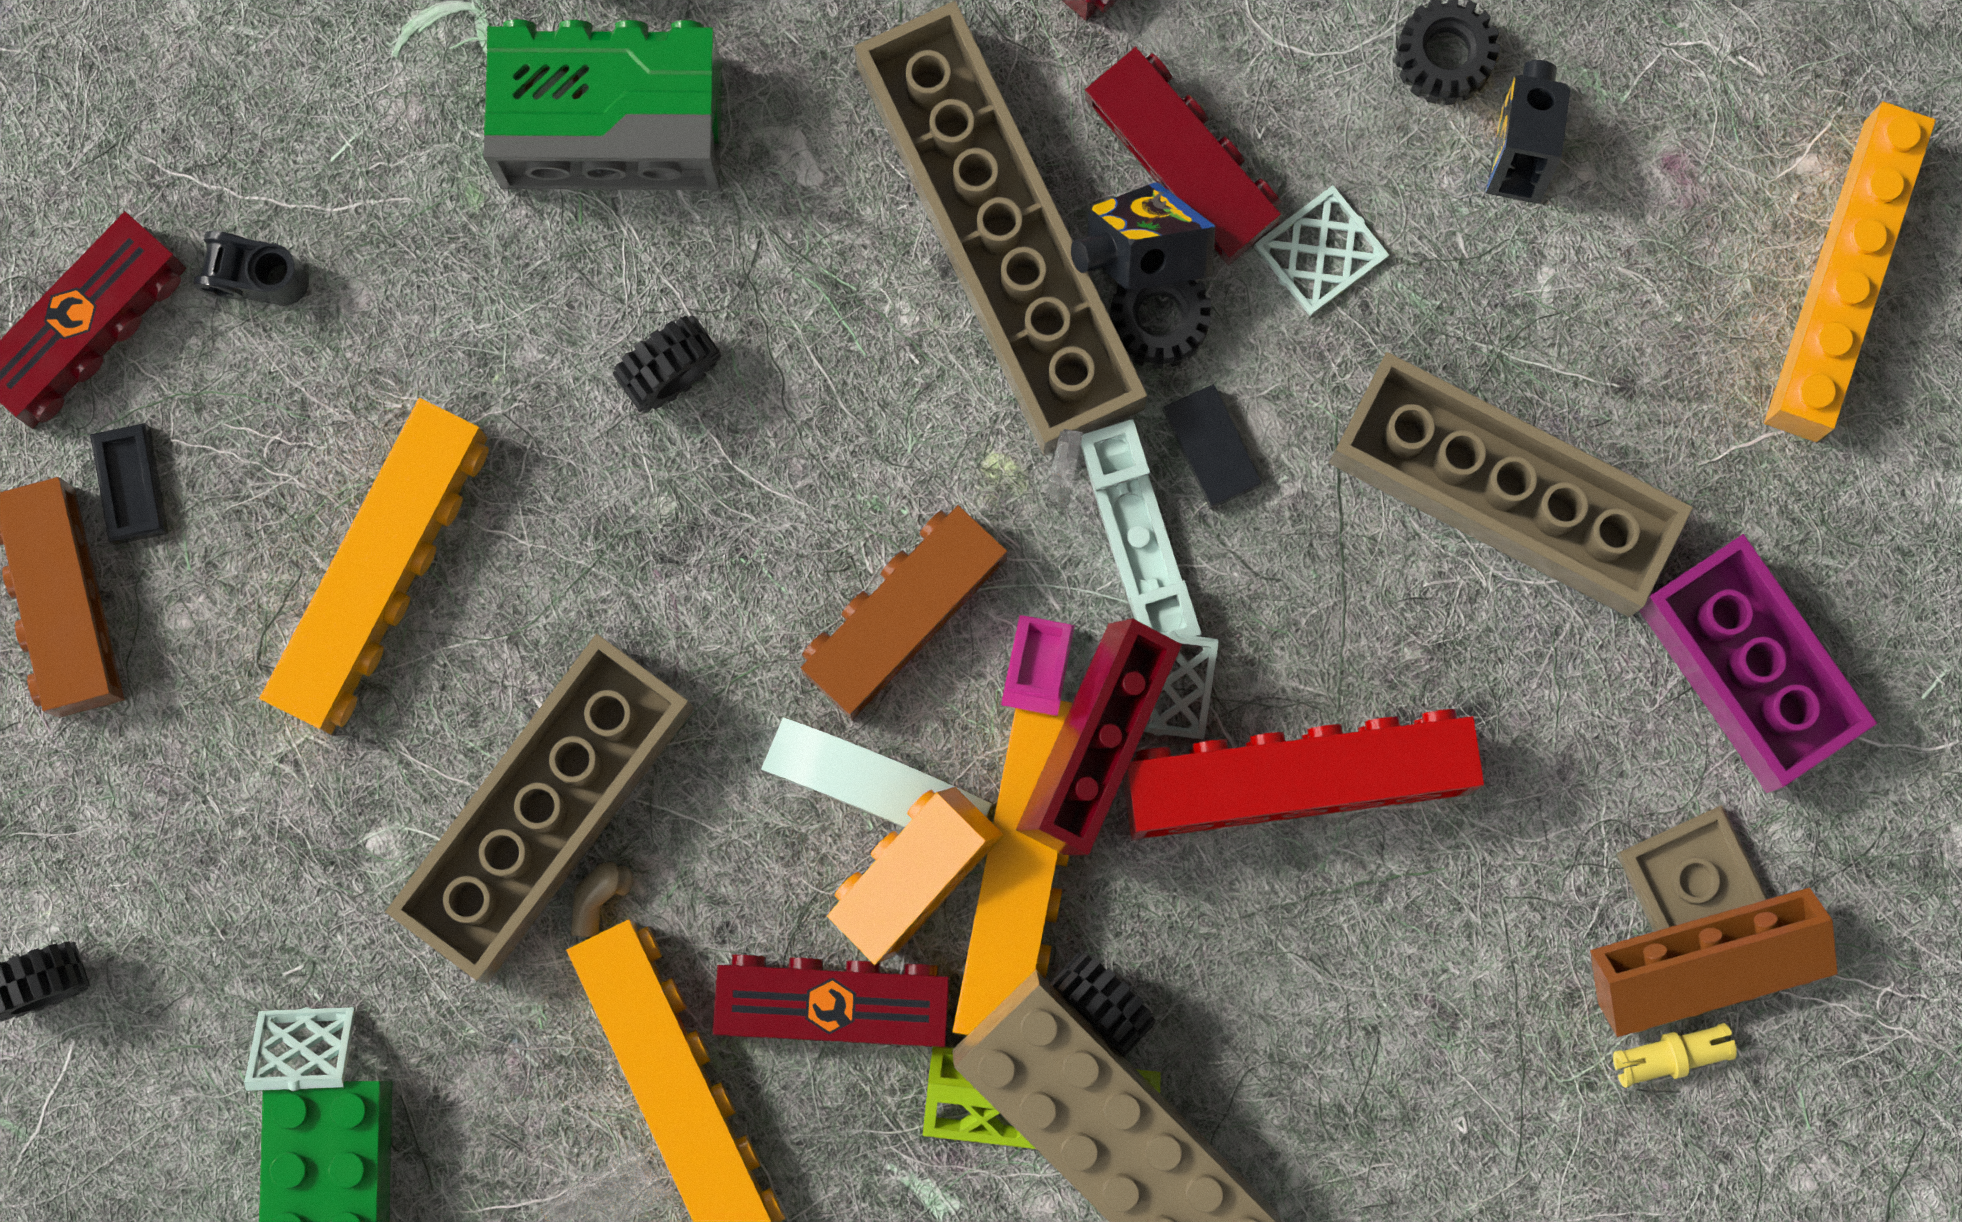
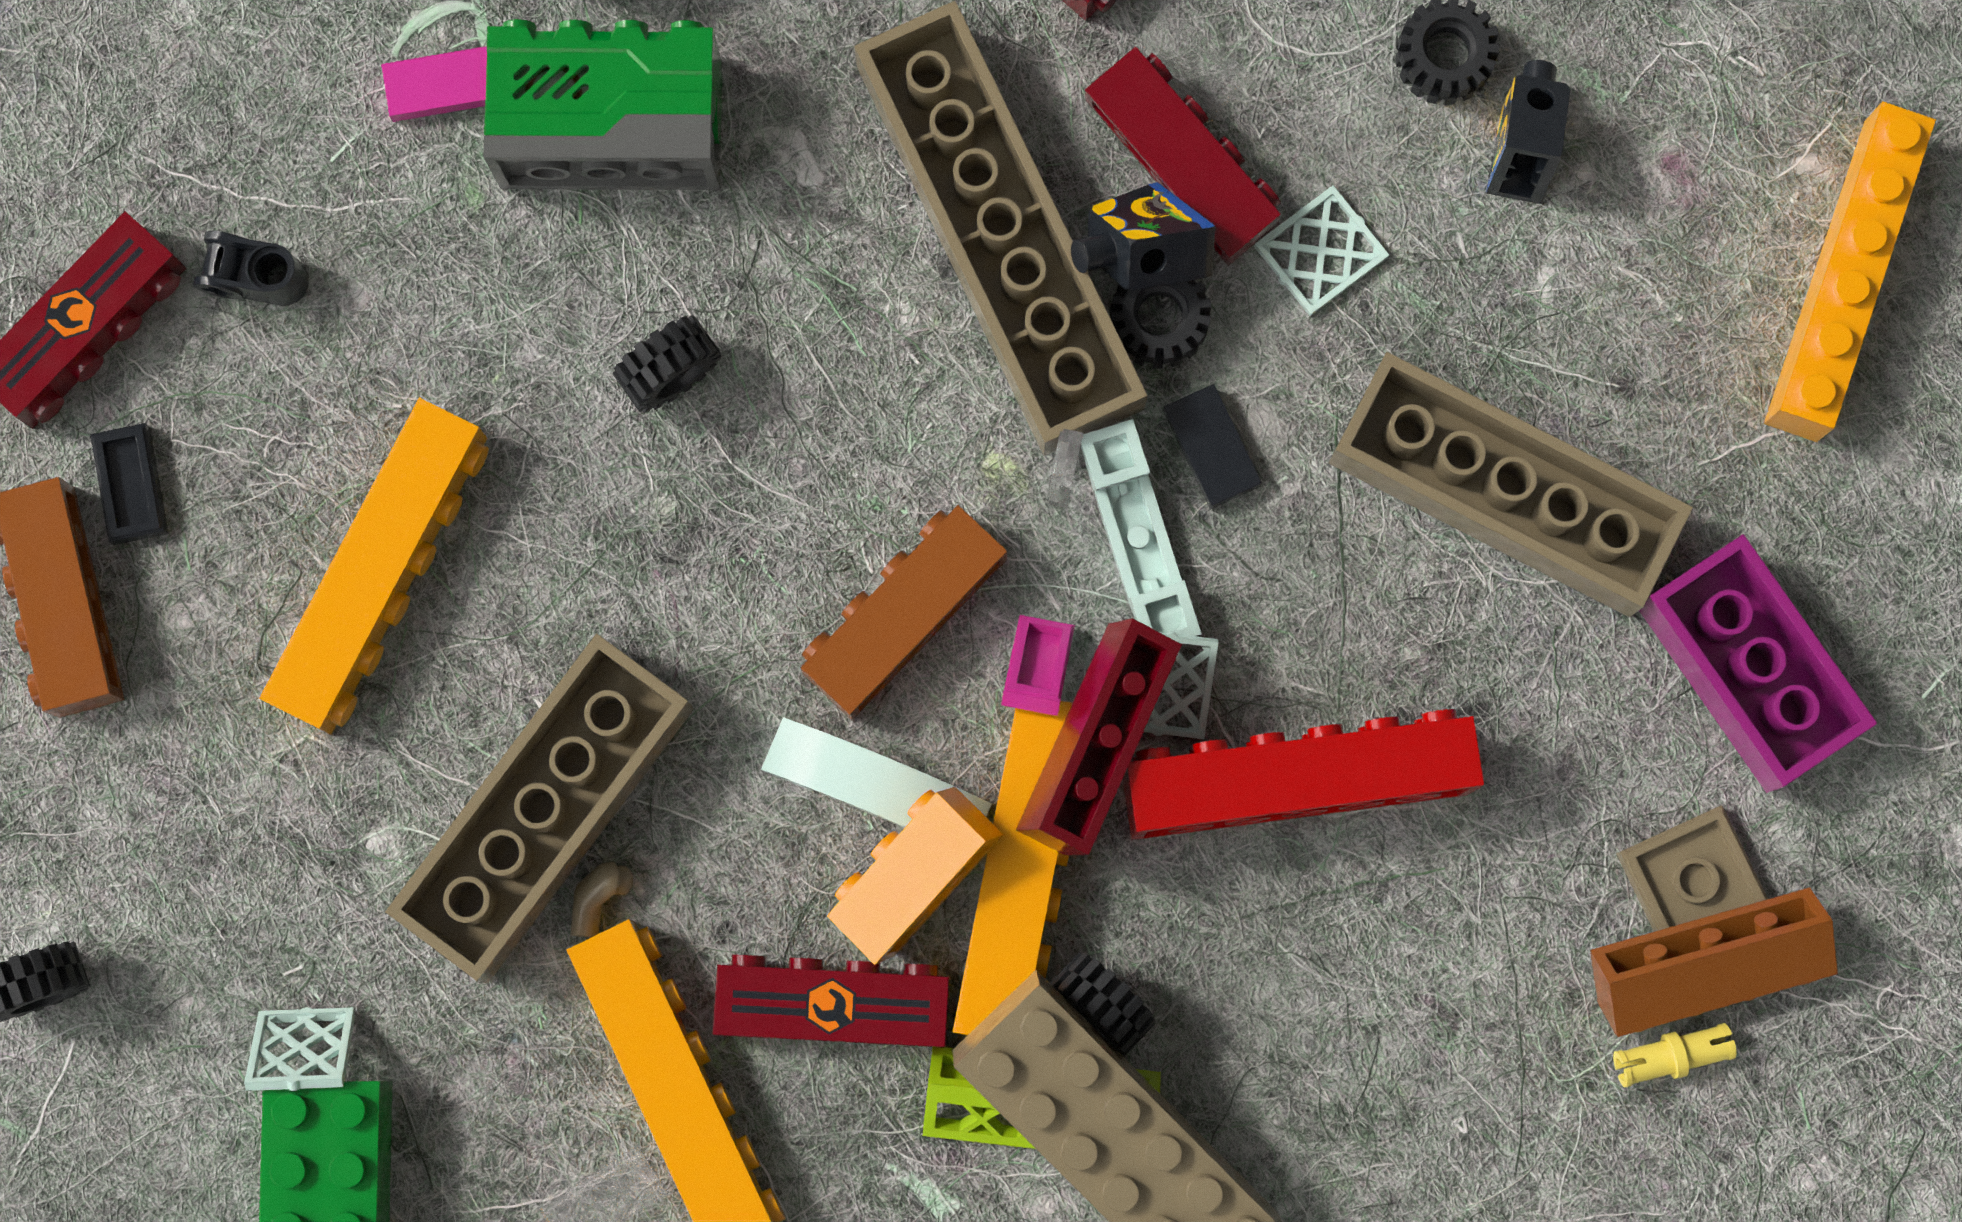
none -> dark pink tile [381,46,487,122]

